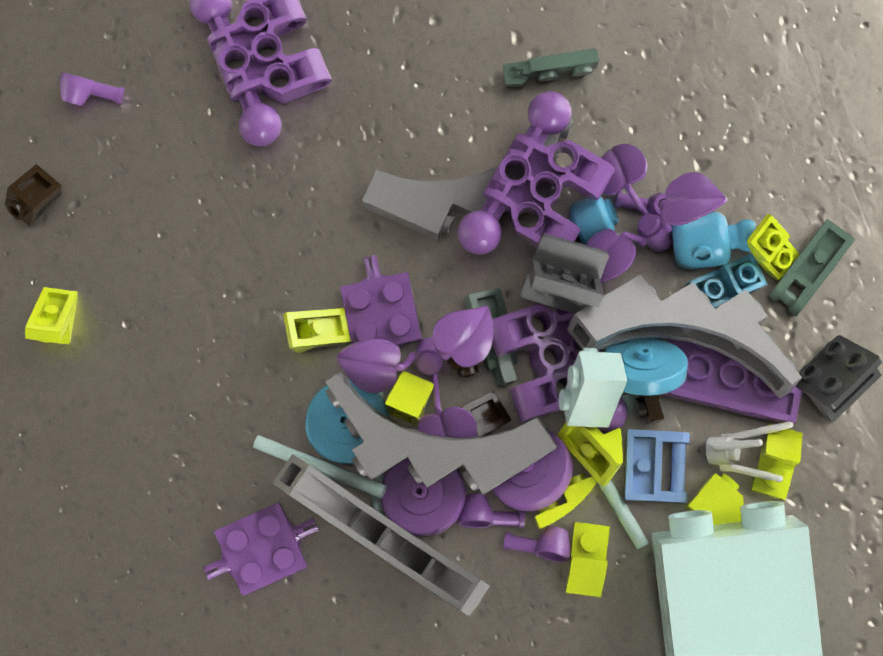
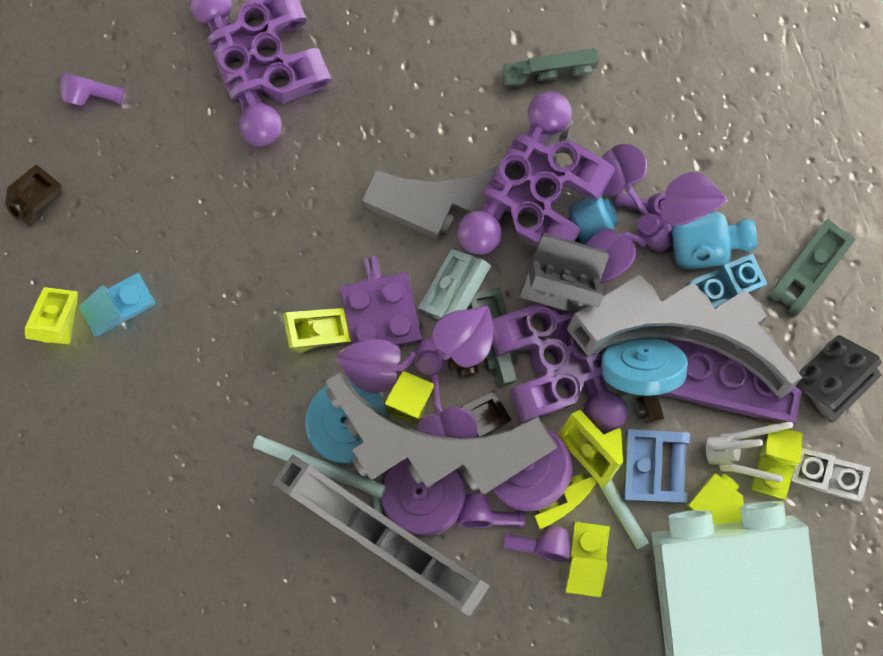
medium lavender plate [203,502,319,596] -> none
light aqua brick [559,347,627,427] -> none
neon yellow slope [747,214,800,281] -> none
none -> medium azure slope [78,272,156,337]
none -> light aqua plate [418,249,491,319]
none -> white slope [792,448,871,503]

